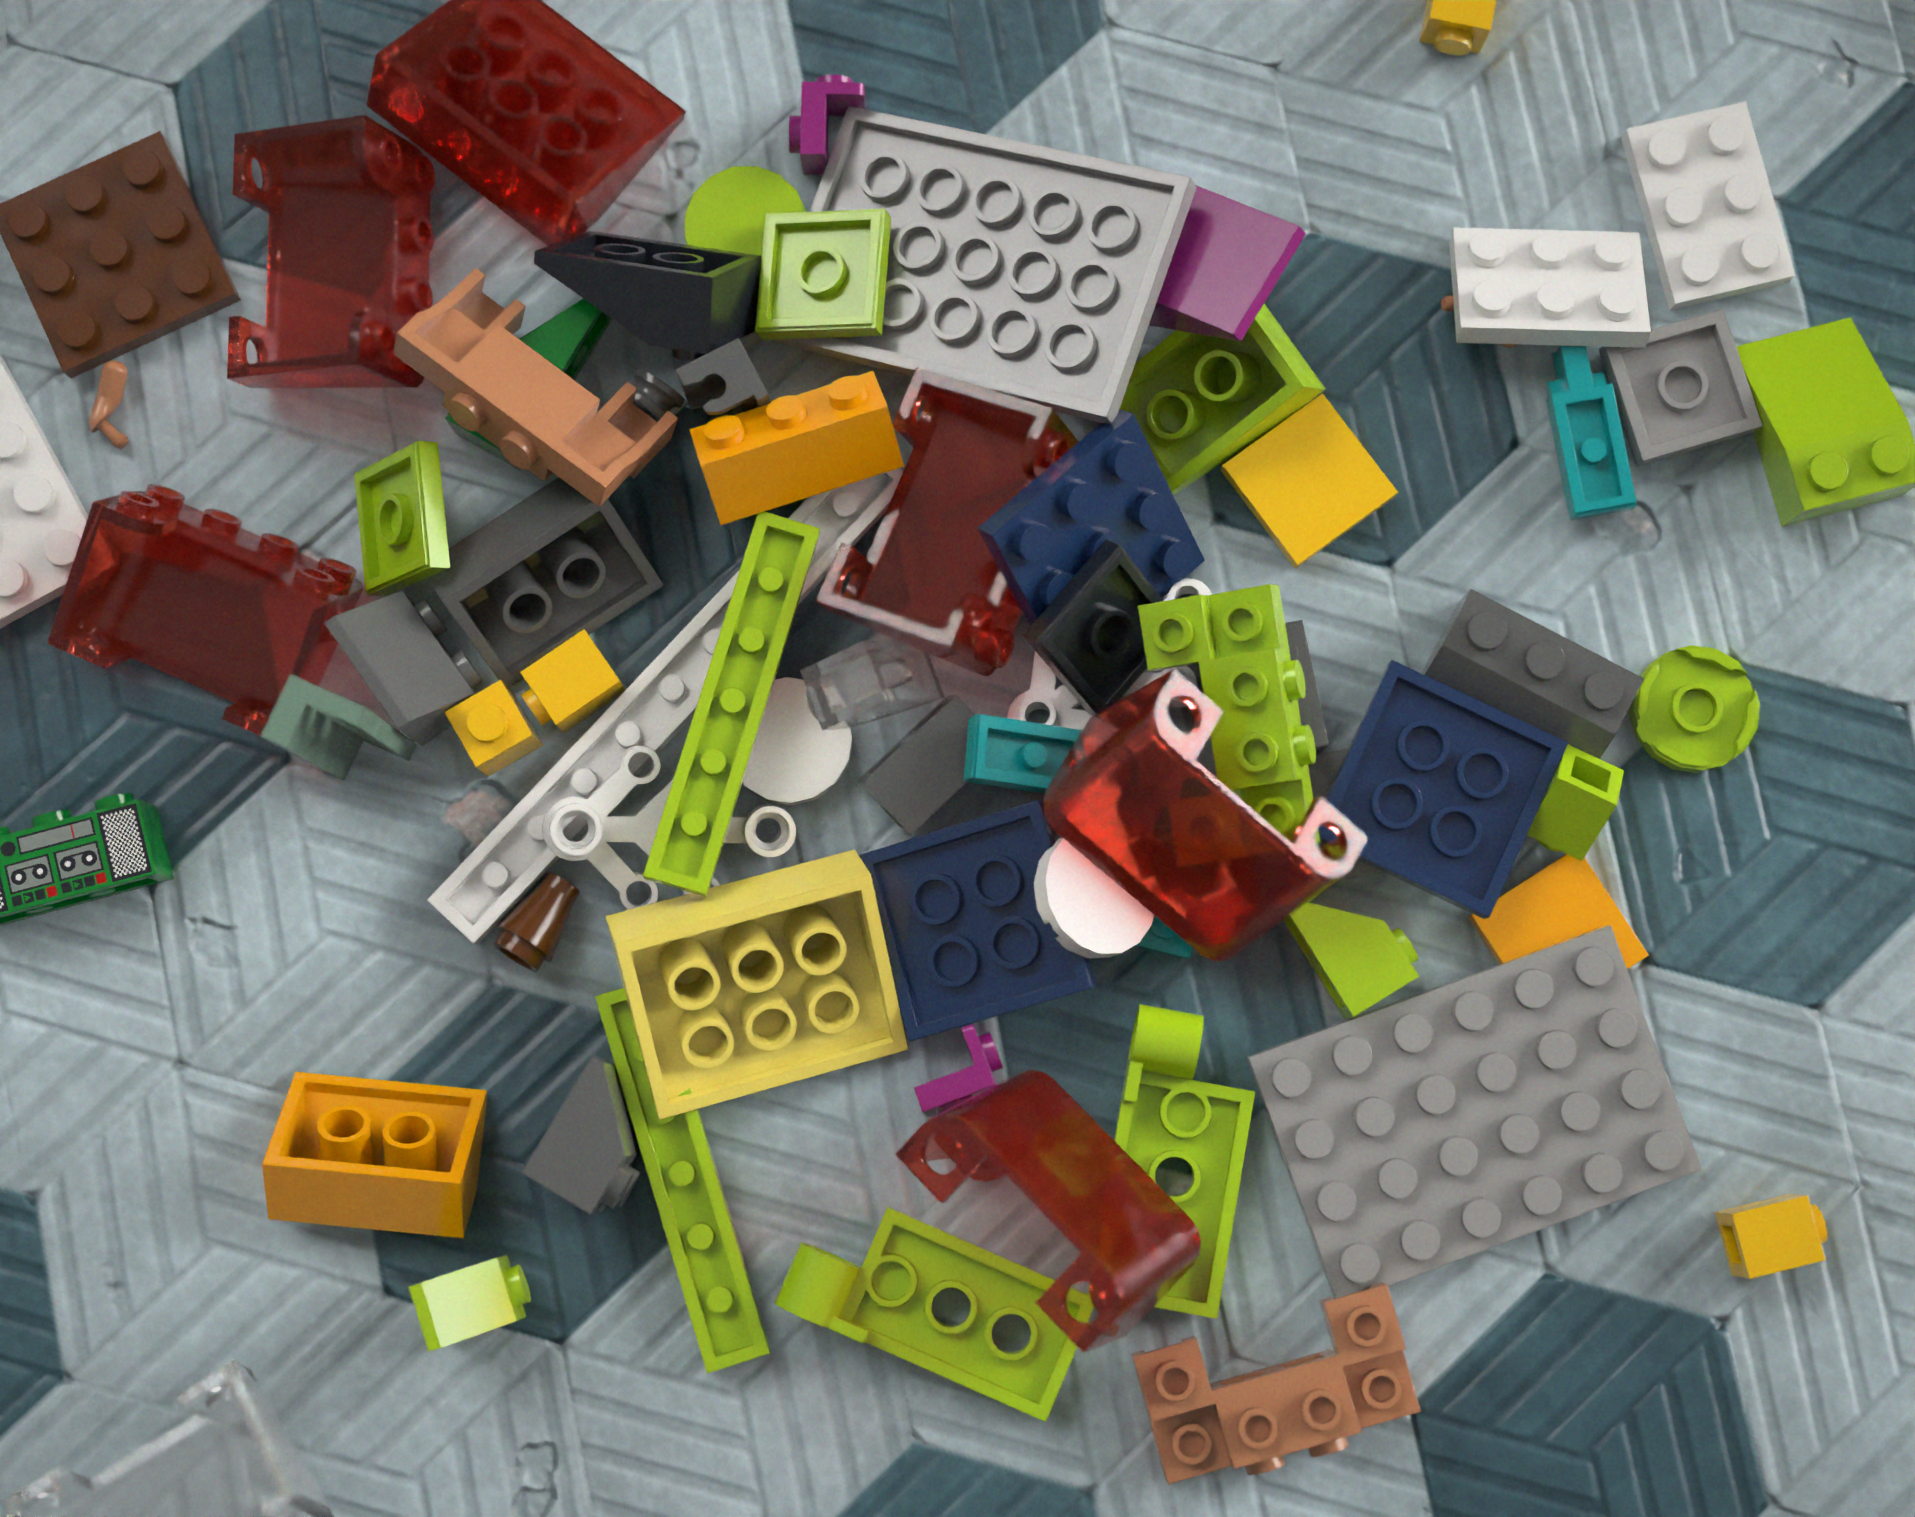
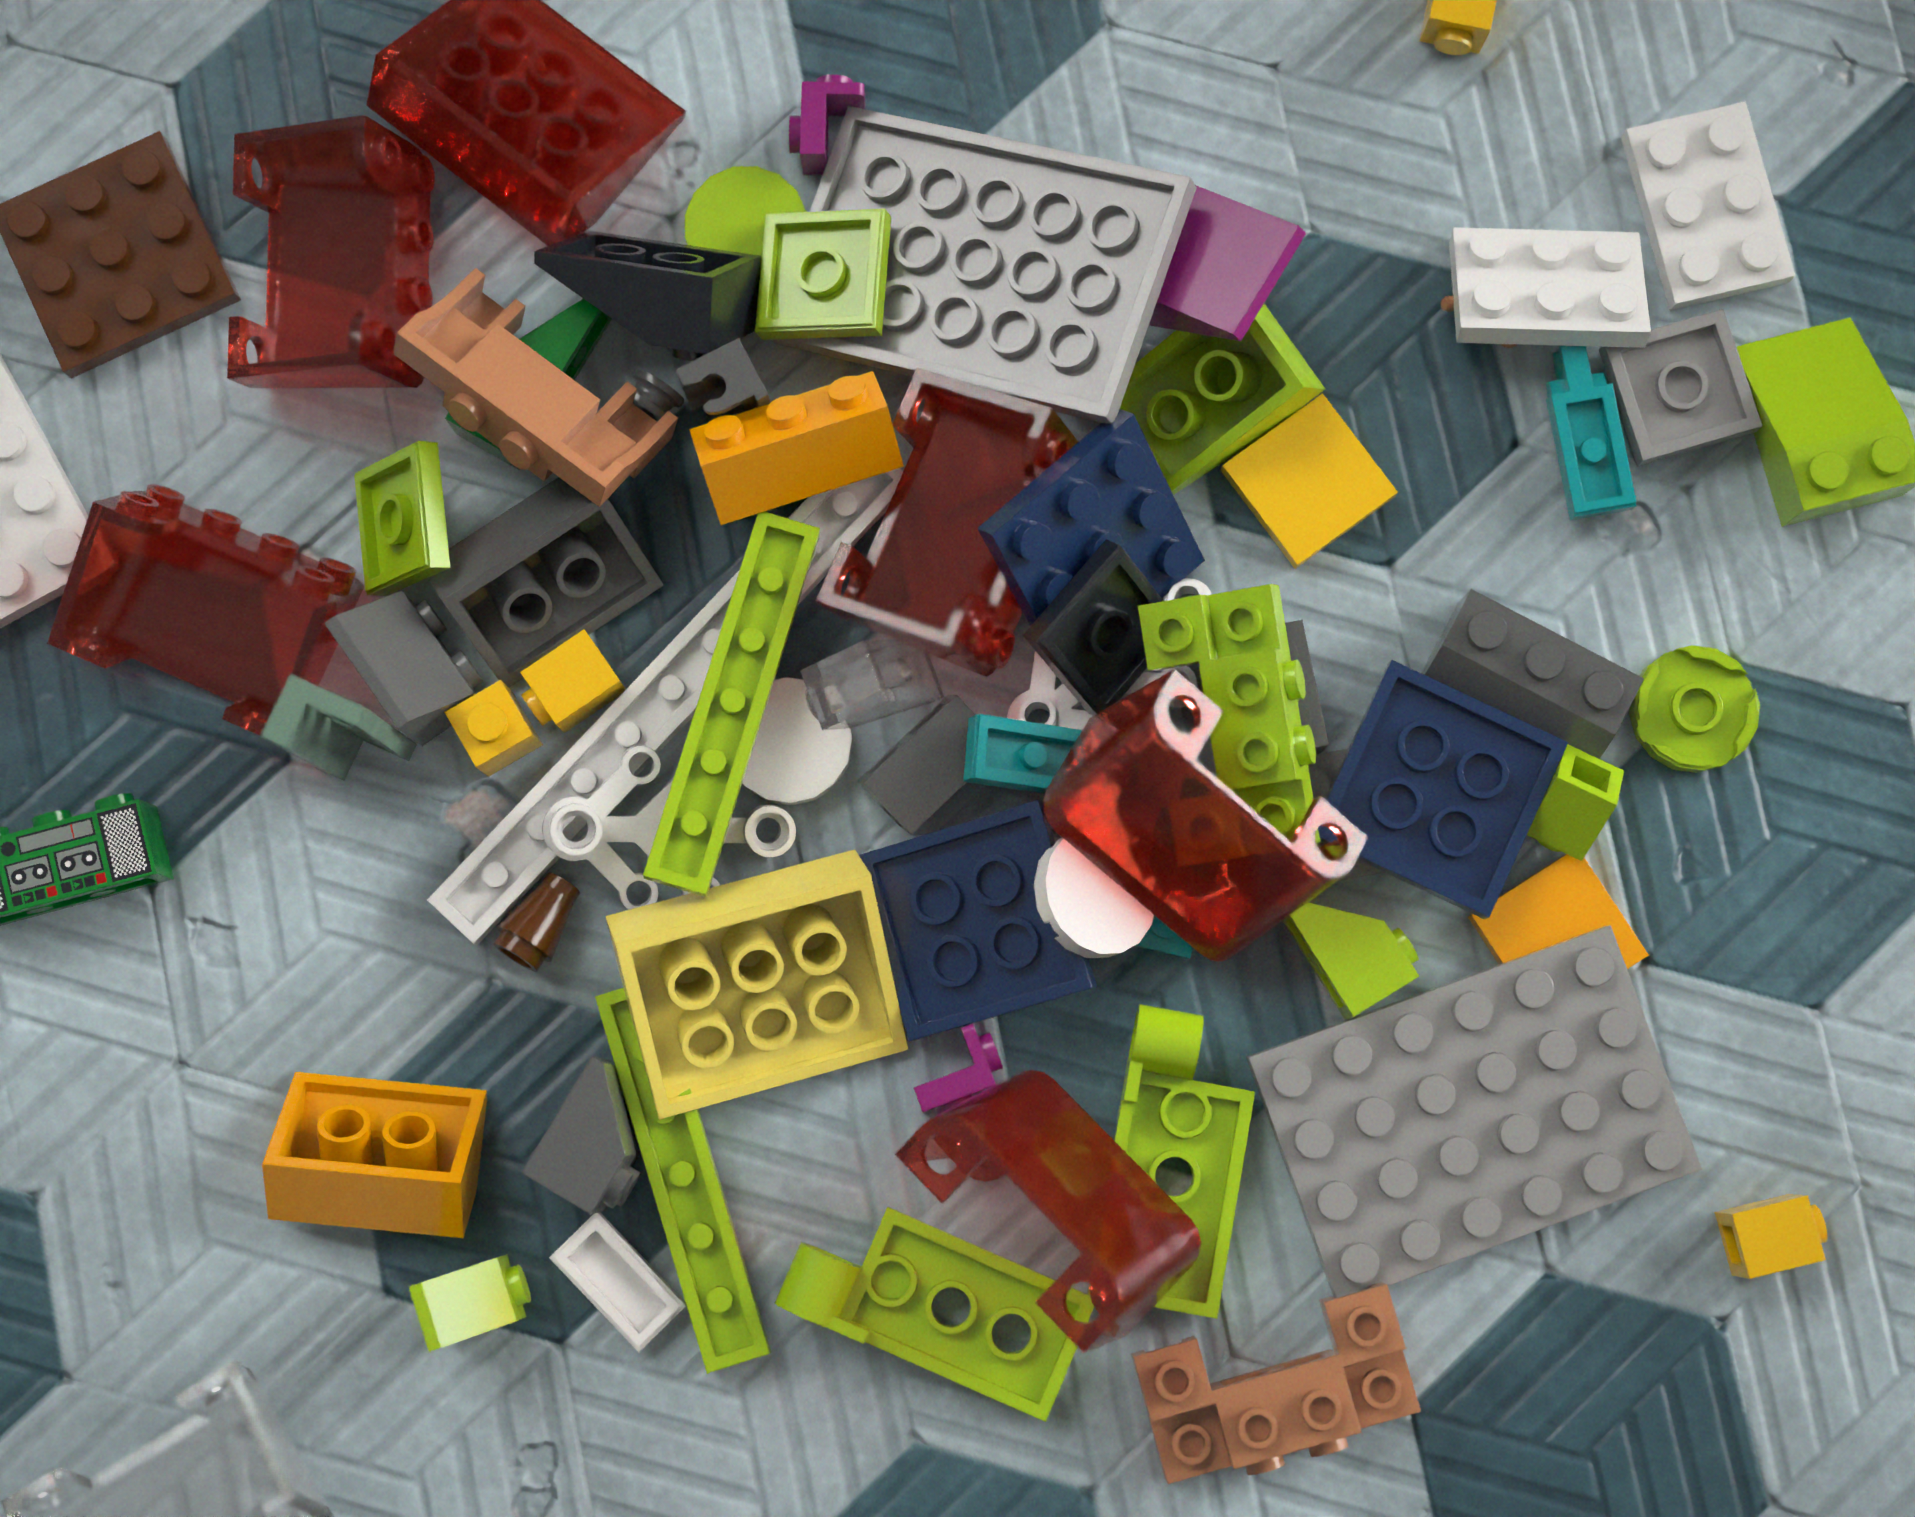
nougat piece [88,360,129,450] -> none
none -> white tile [549,1212,687,1352]

